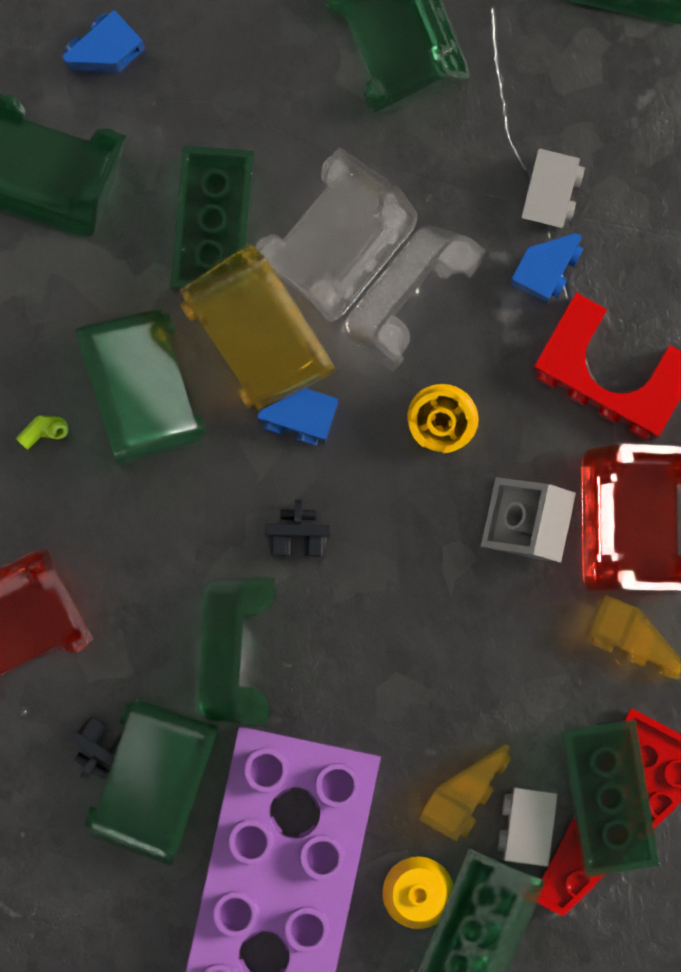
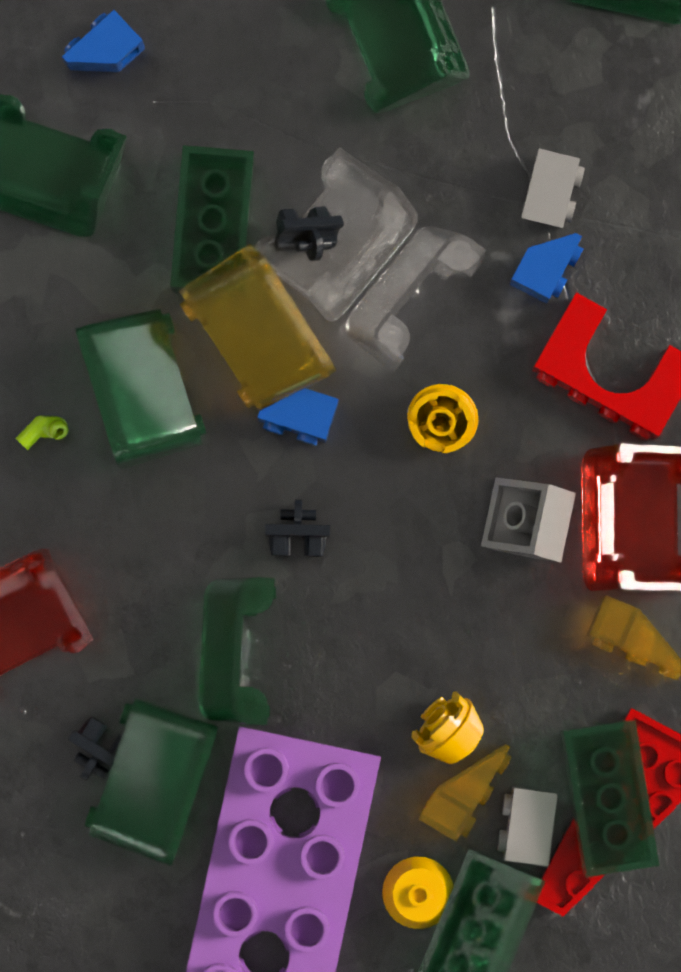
none -> black hips [274,206,344,261]
none -> yellow cone [411,691,484,764]

